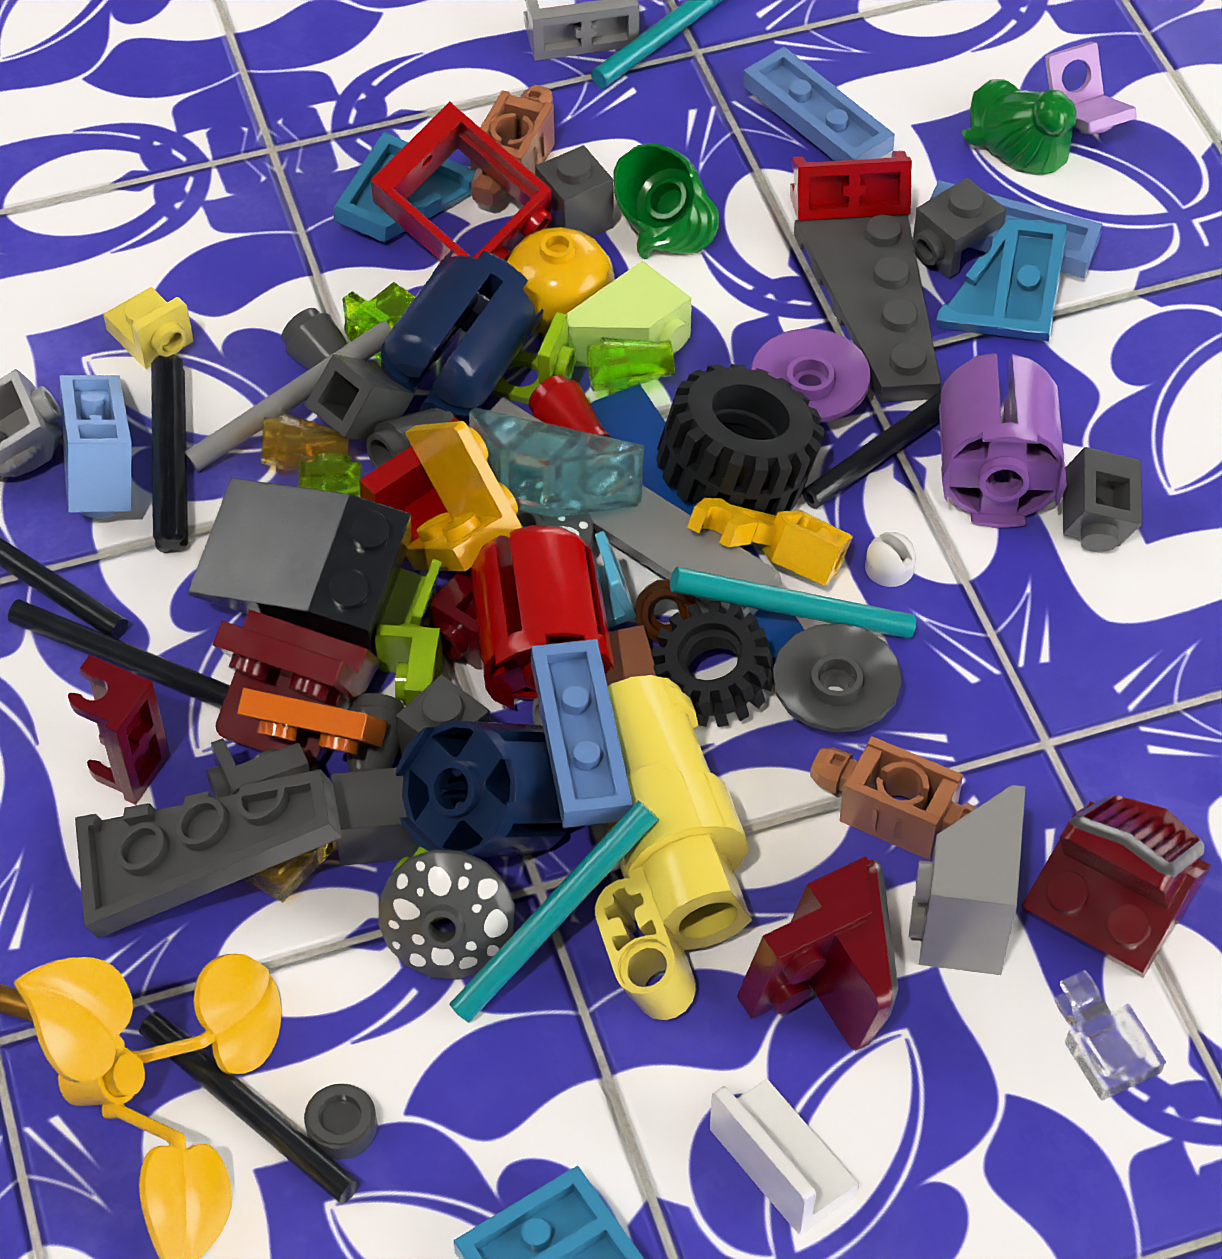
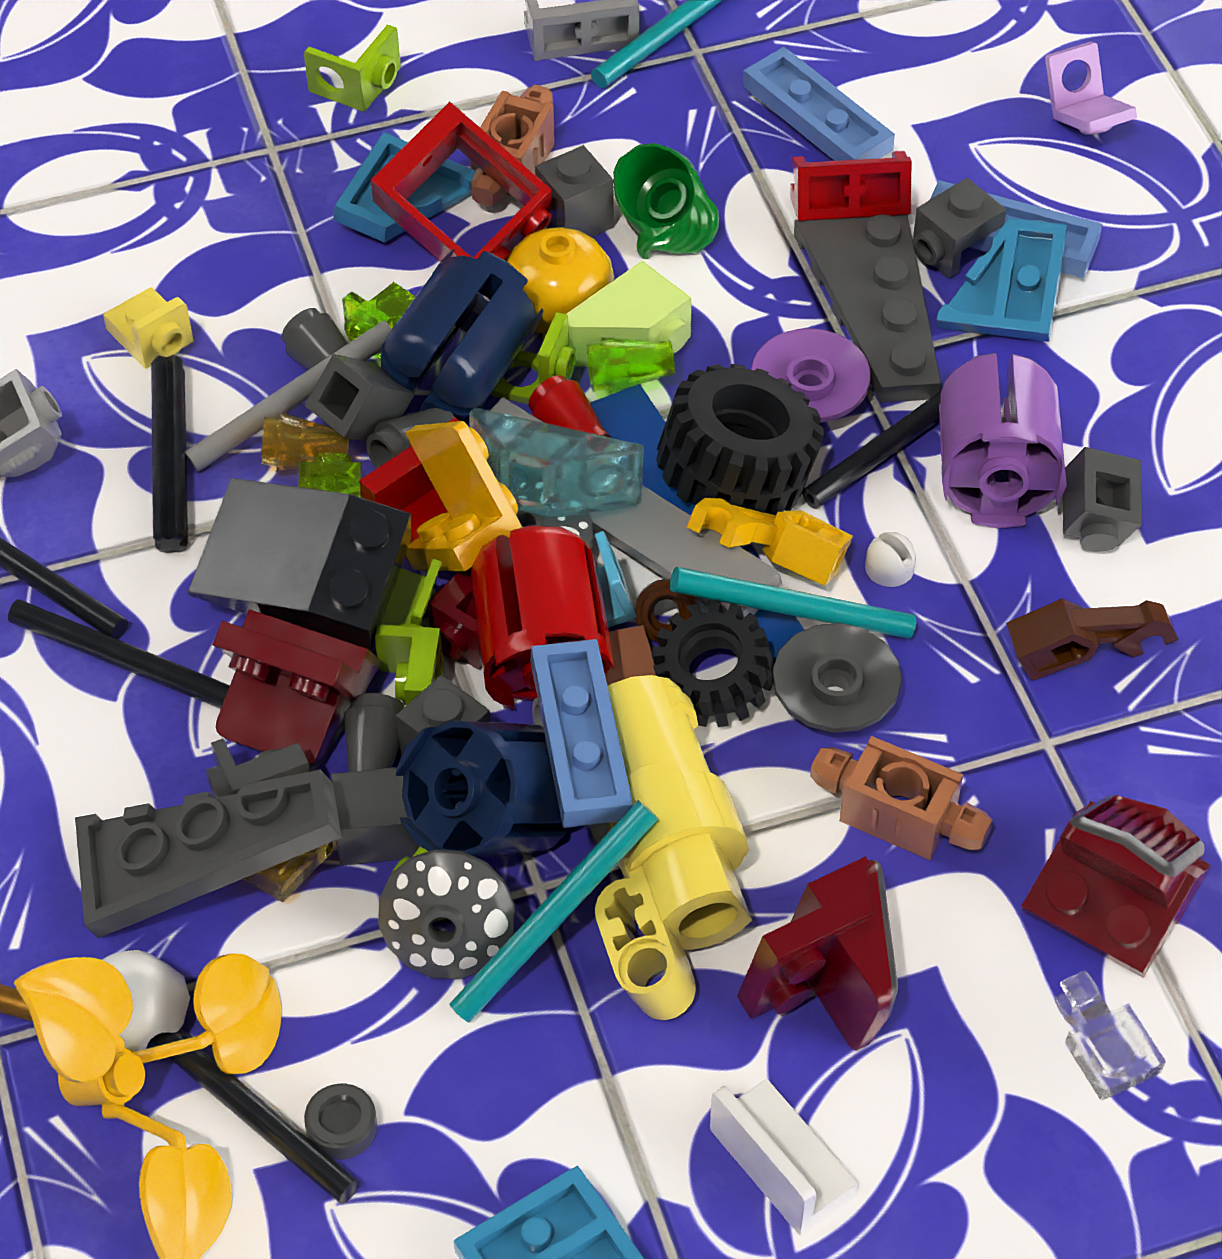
light blue slope [60,375,132,518] -> none
dark red hinge [68,655,170,805] -> none
orange plate [237,688,388,755] -> none
light grey slope [908,785,1026,975] -> none
green hair [962,79,1077,175] -> none
none -> white hair [102,950,190,1051]
none -> lime bracket [304,24,401,112]
none -> reddish brown piece [1006,598,1179,681]

